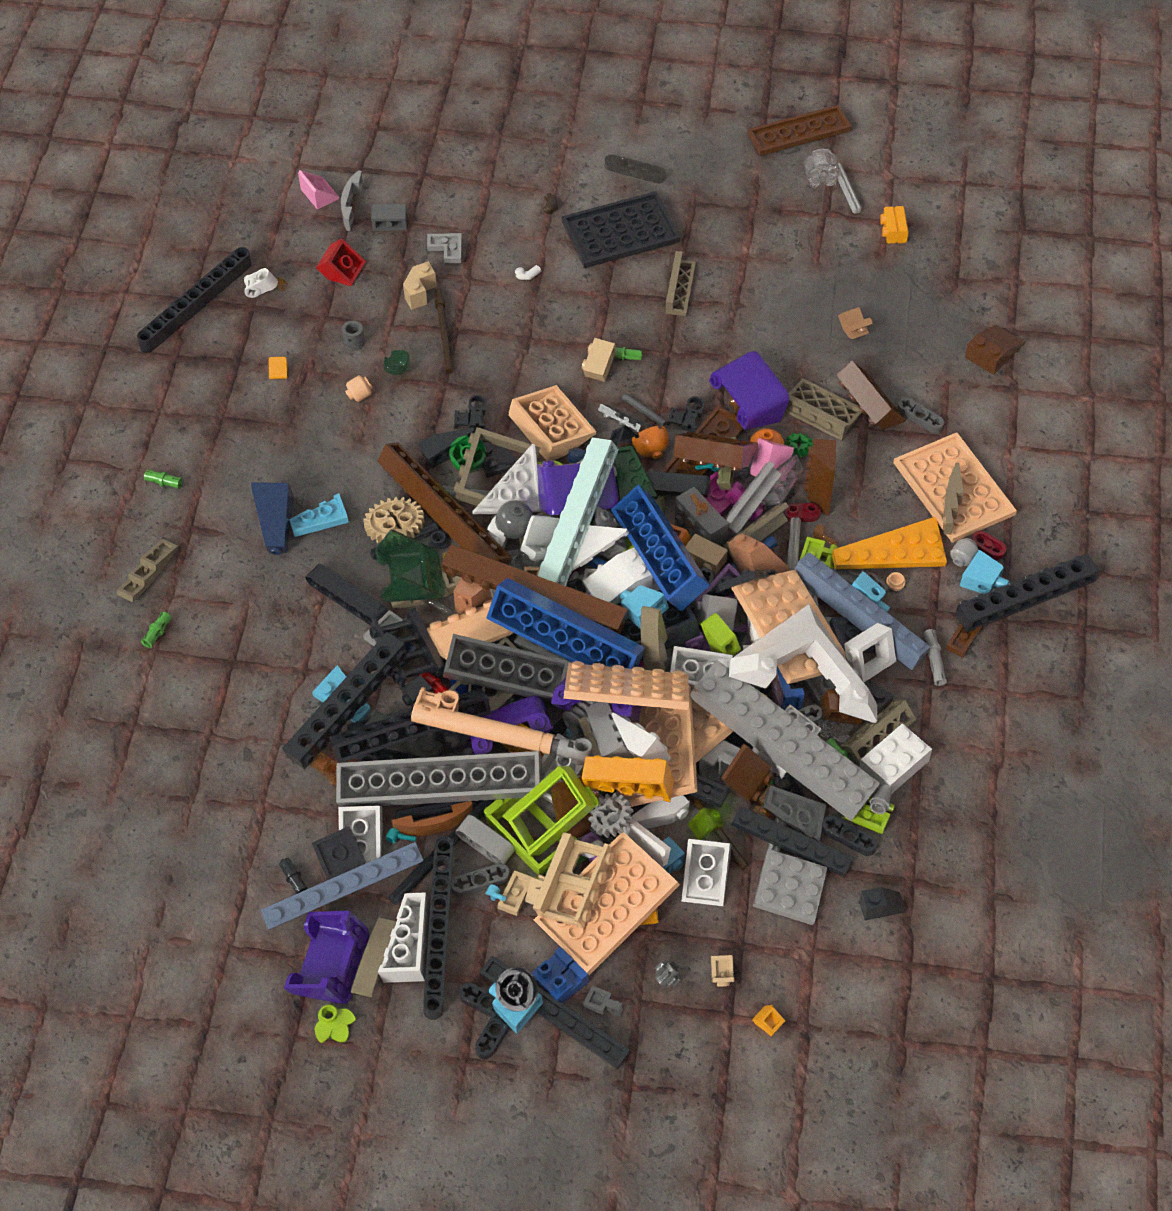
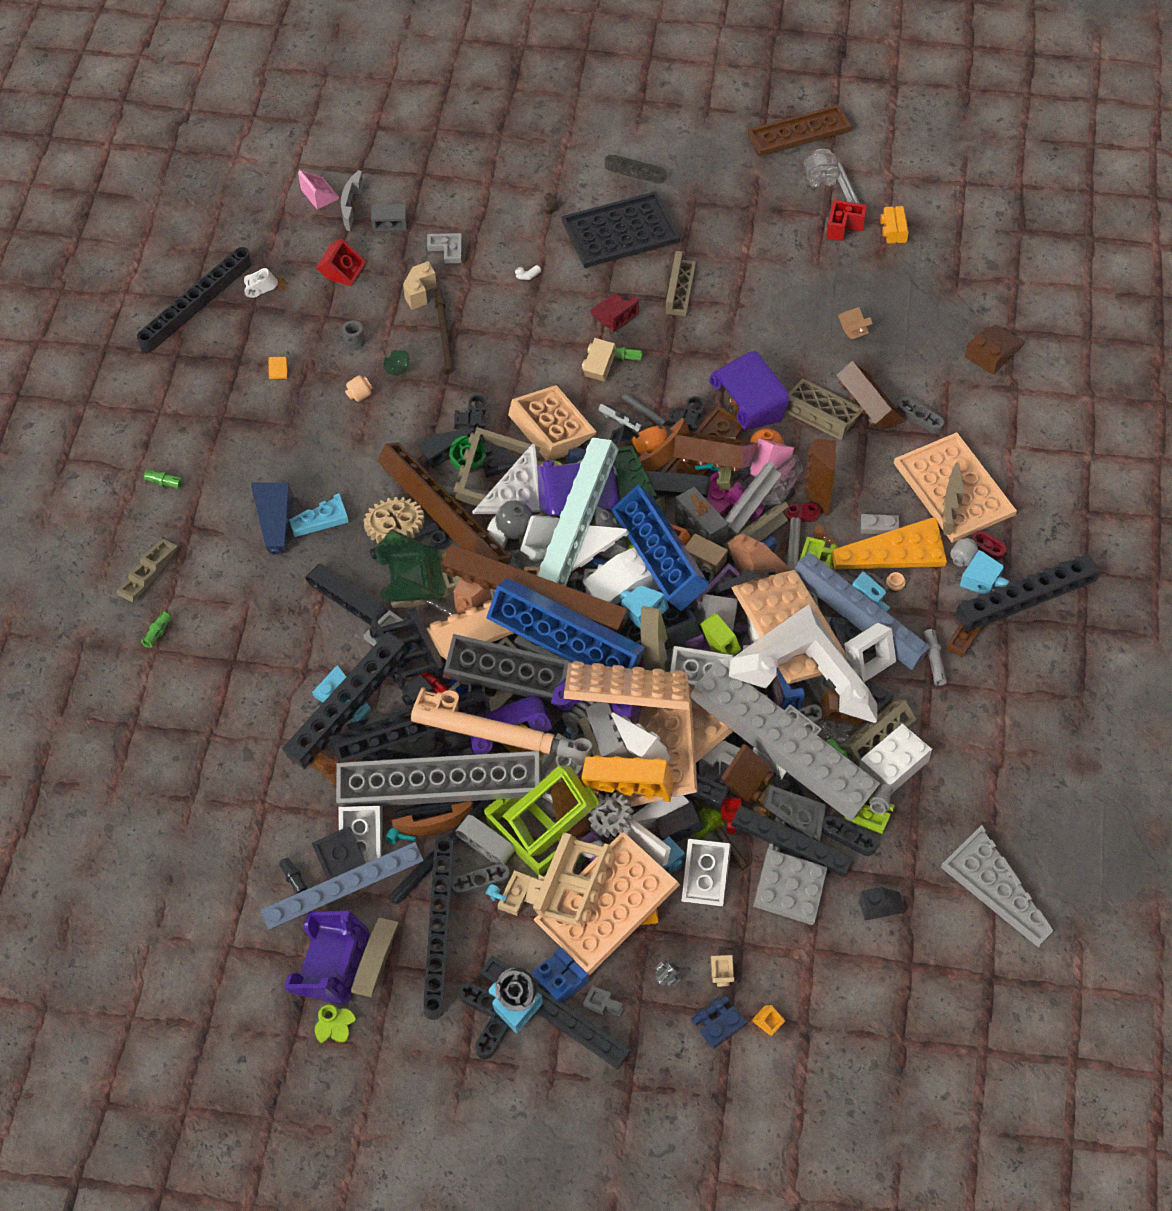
white wedge [378,893,431,983] -> none
green gear [784,432,813,457] -> none
none -> dark red bracket [590,293,639,332]
none -> dark orange slope [639,418,690,472]
none -> black hinge [656,802,706,843]
none -> dark blue plate [691,995,747,1049]
none -> red plate [721,798,741,834]
none -> red brick [826,200,867,241]
none -> light grey plate [861,514,899,534]
none -> light grey wing [941,825,1053,948]

